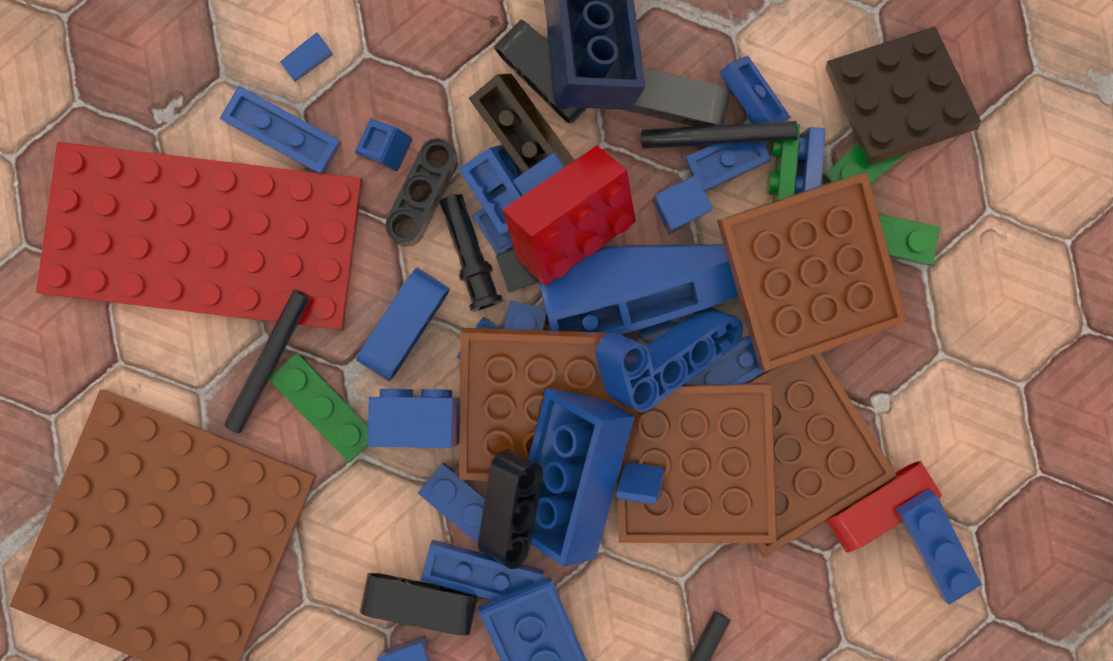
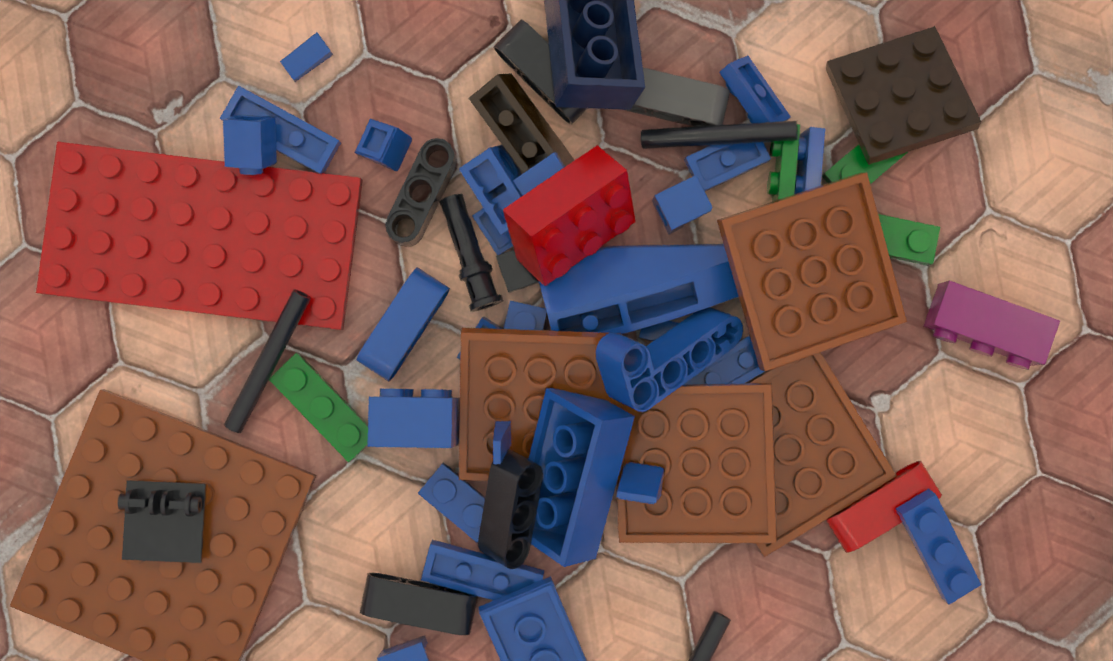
none -> black hinge [118,480,206,563]
none -> blue brick [223,115,277,175]
none -> blue piece [493,421,511,464]
none -> magenta brick [923,280,1060,370]

